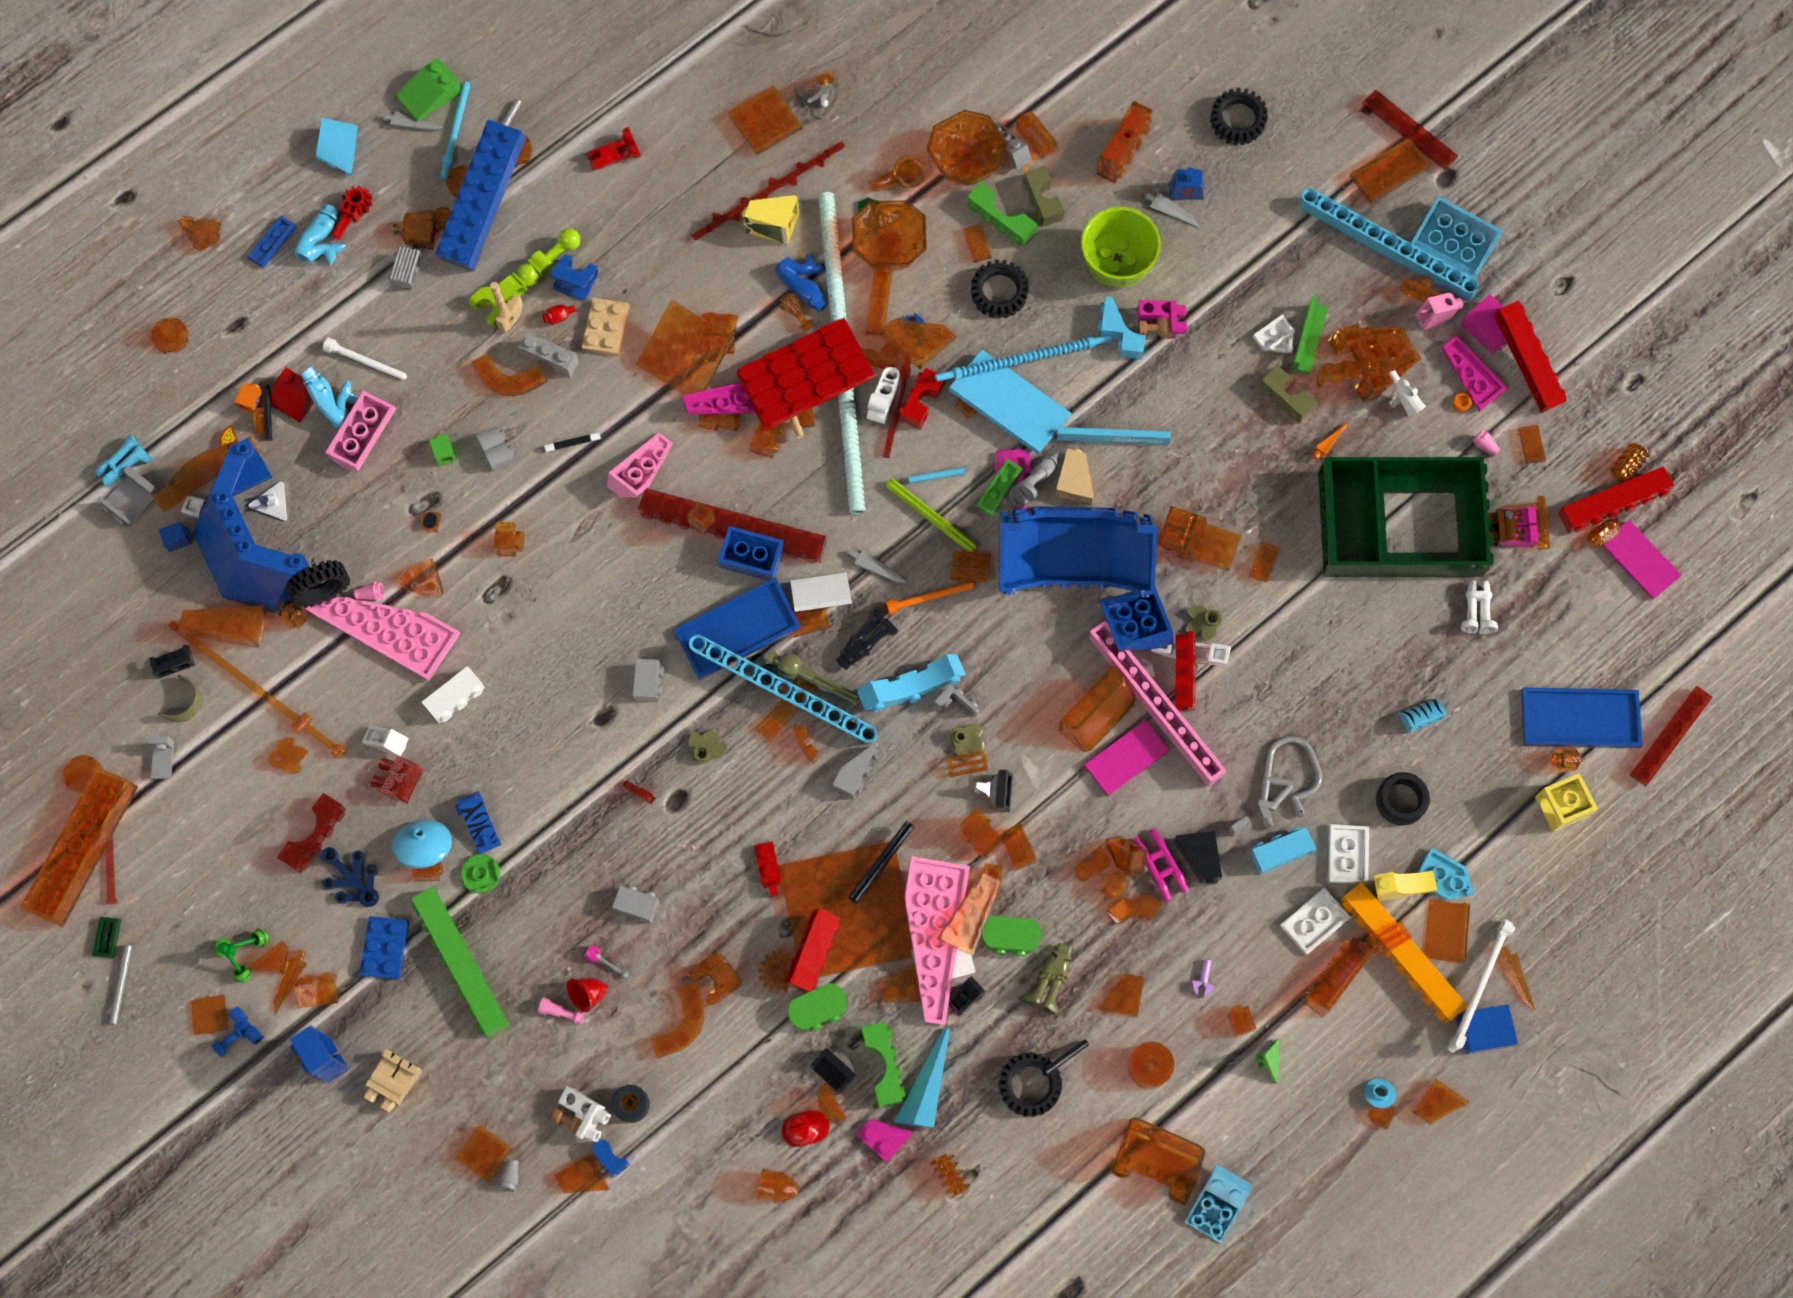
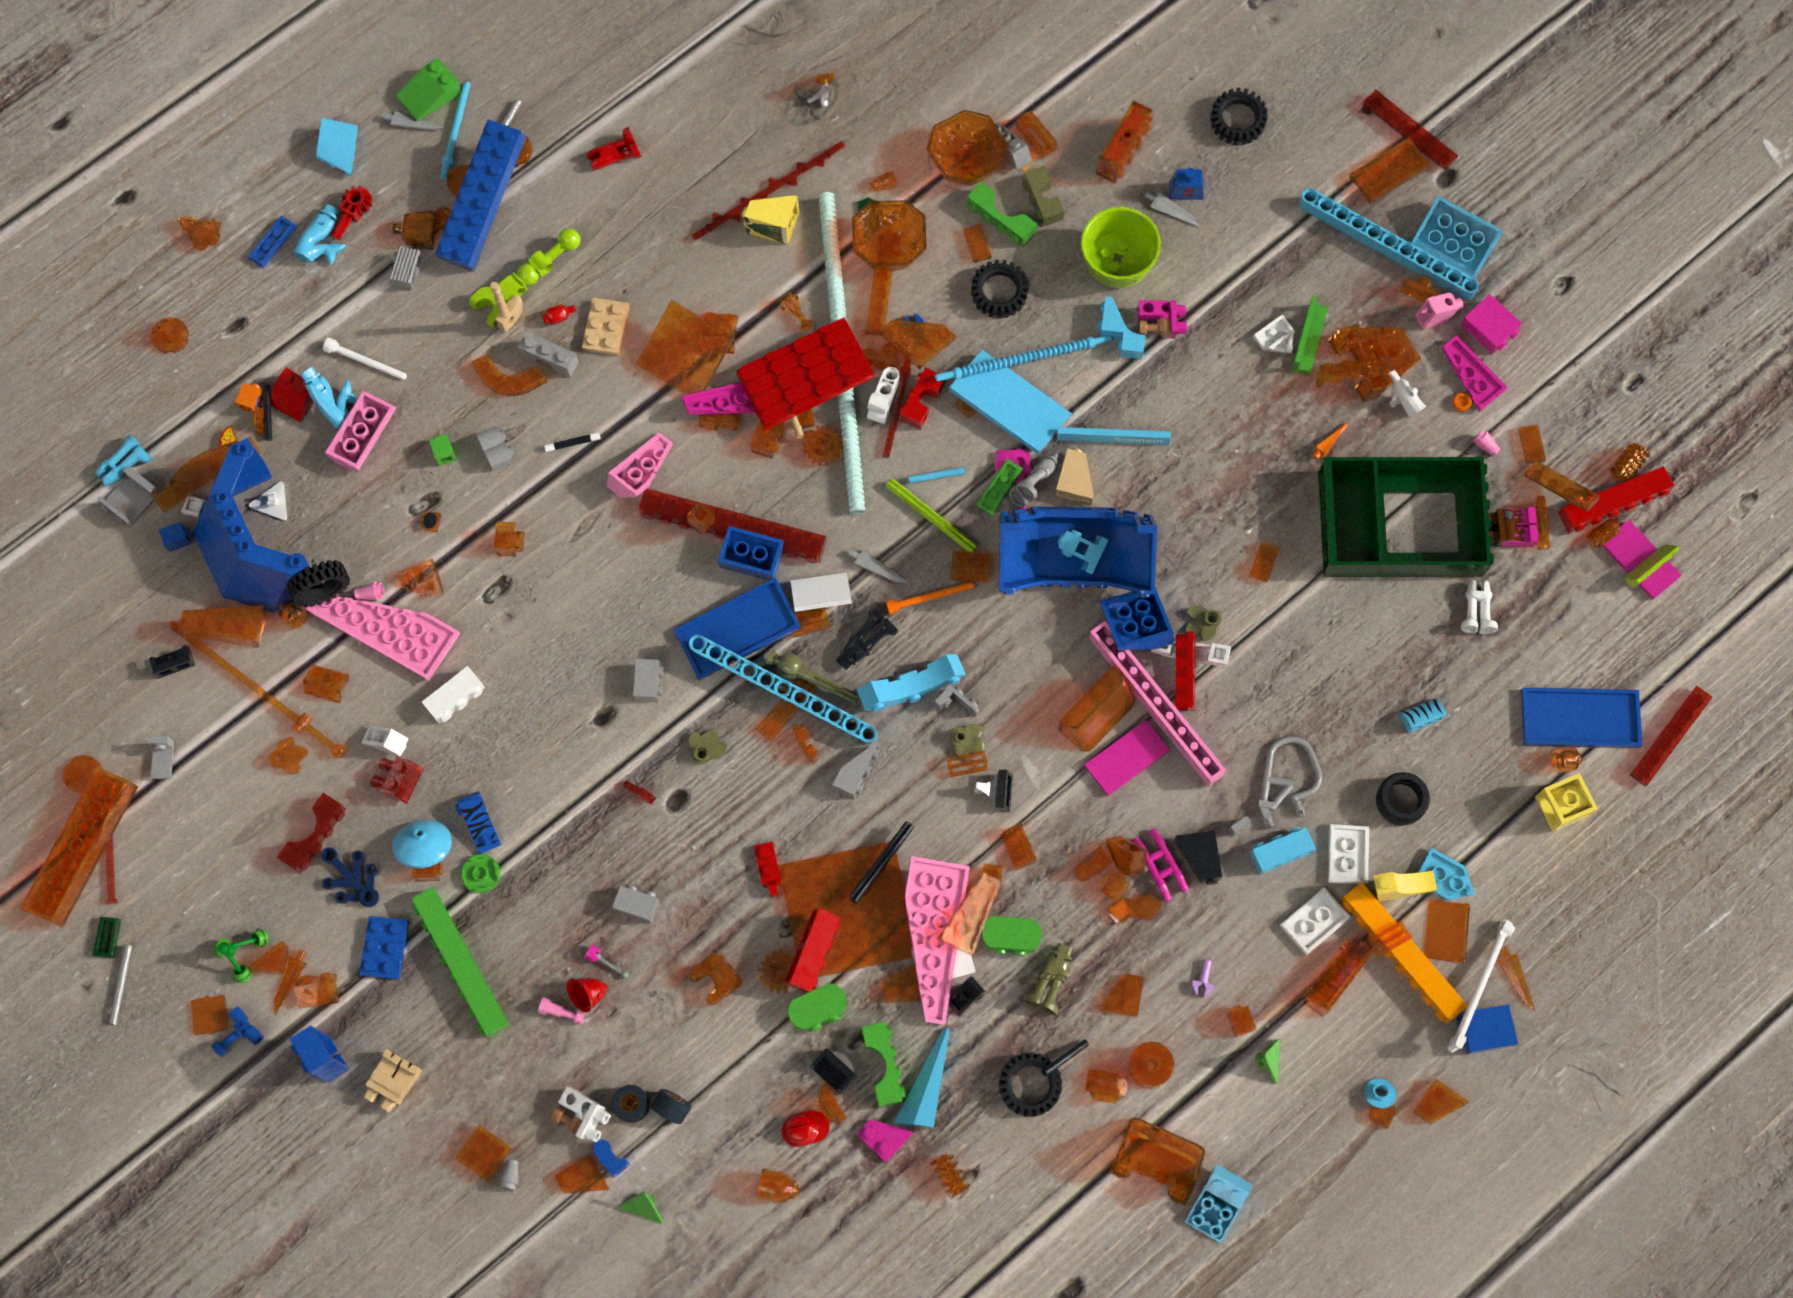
olive piece [158,675,202,723] -> none
blue piece [552,254,598,300] -> none
clear orange plate [651,982,705,1059] -> none
clear orange plate [728,86,802,155] -> none
blue piece [775,254,828,312] -> none
clear orange piece [893,155,926,188] -> none
clear orange brick [960,808,1004,859] -> none
clear orange piece [1158,506,1241,571] -> none
olive arch [1259,365,1318,423] -> none
red brick [1493,300,1567,414] -> none
none -> clear orange bracket [303,665,349,703]
none -> bright green piece [620,1191,663,1223]
none -> black wheel [651,1089,691,1124]
none -> clear orange gear [802,425,843,466]
none -> medium azure tile [1058,529,1108,574]
none -> clear orange slope [1085,1069,1128,1104]
none -> clear orange plate [1524,460,1599,512]
none -> lime slope [1624,544,1679,588]

